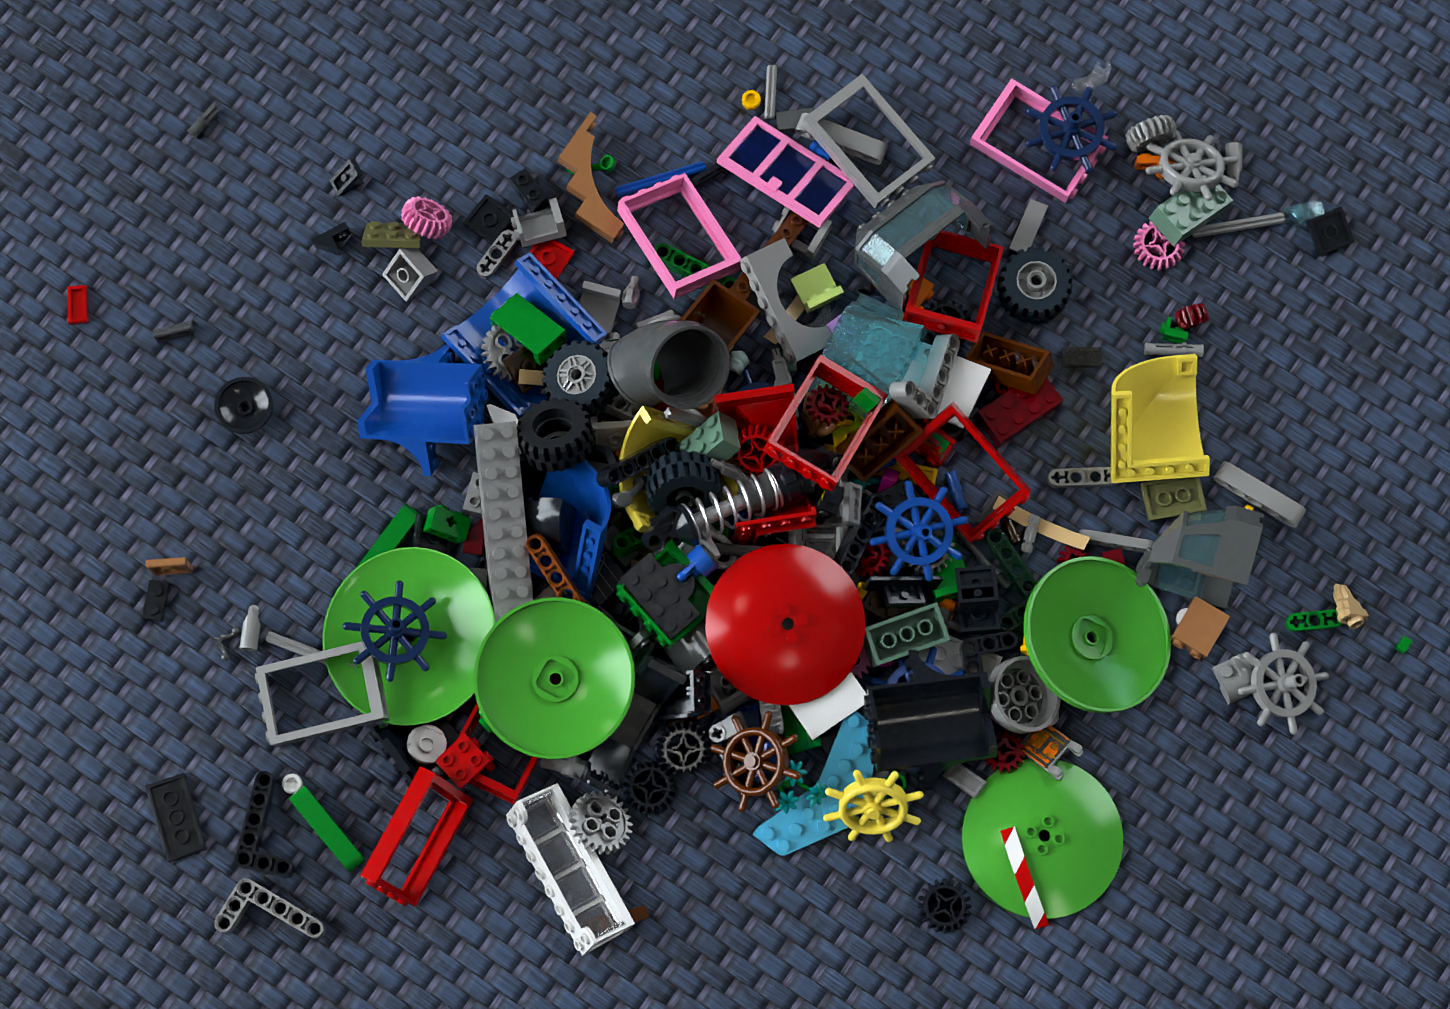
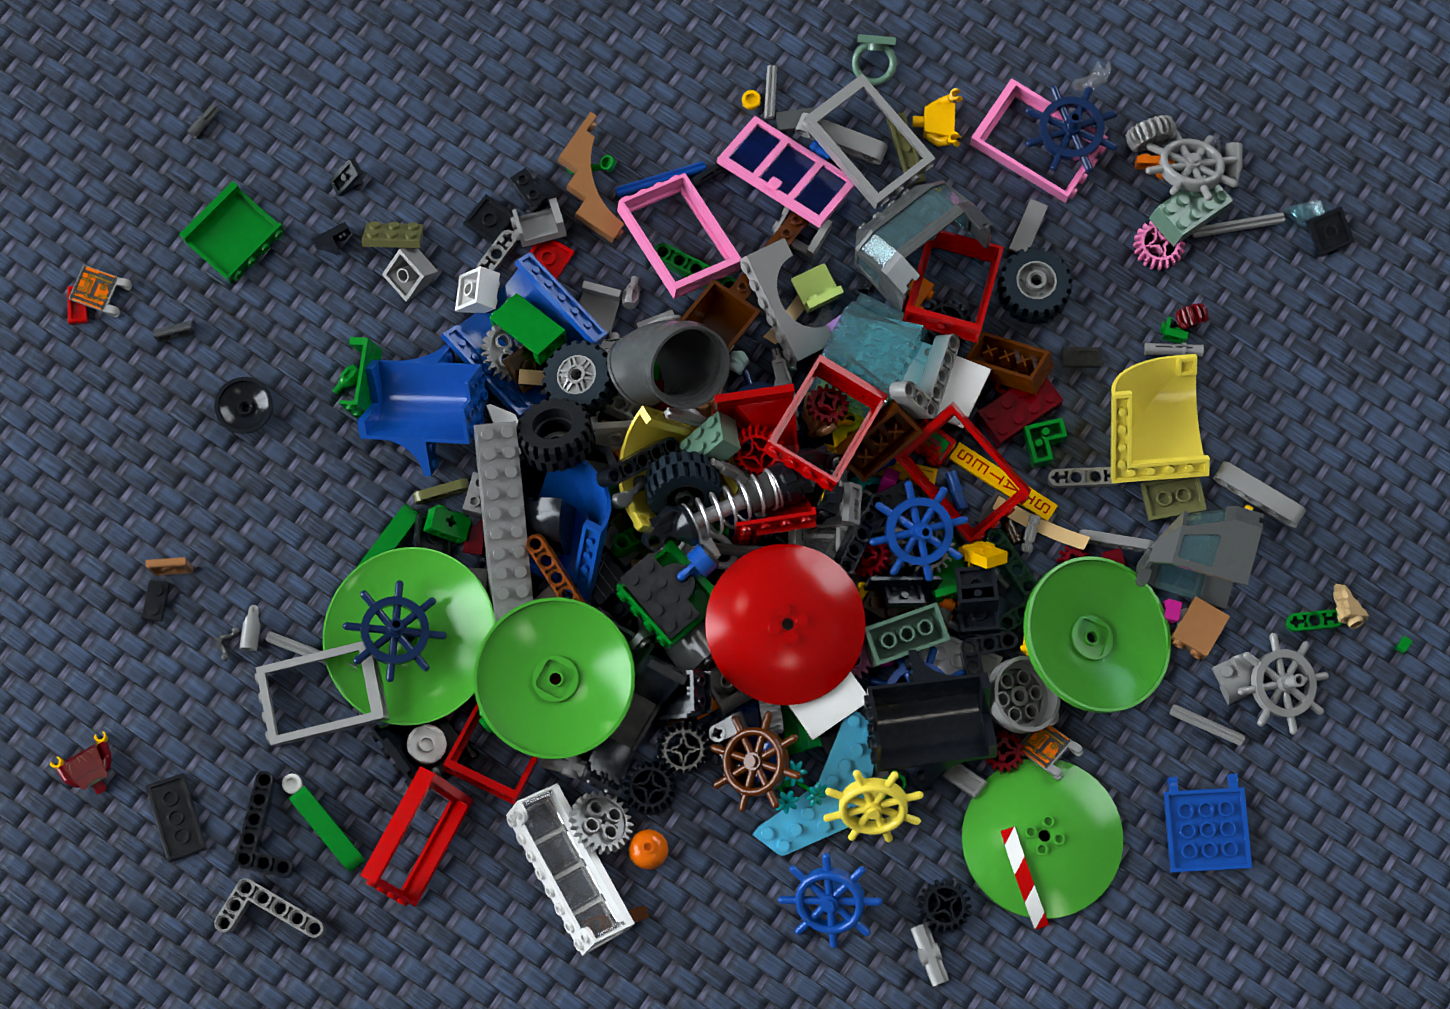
bright pink gear [401,196,453,239] -> none
red bracket [436,733,496,788] -> none
green tile [852,387,880,413] -> none
none -> dark red torso [50,731,111,795]
none -> flag [68,265,132,318]
none -> green panel [179,181,285,284]
none -> green piece [332,364,359,395]
none -> green panel [339,337,383,418]
none -> olive beam [413,478,469,505]
none -> white slope [455,266,500,313]
none -> orange cylinder [628,829,669,870]
none -> blue piece [778,853,883,948]
none -> sand green tile [852,34,897,86]
none -> olive tile [886,112,926,187]
none -> light grey piece [911,923,949,987]
none -> yellow torso [912,88,962,147]
none -> yellow tile [949,442,1058,521]
none -> yellow piece [958,541,1008,569]
none -> green brick [1022,418,1067,469]
none -> dark pink slope [1163,599,1182,624]
none -> blue plate [1163,774,1252,873]
none -> light grey axle [1169,704,1246,746]

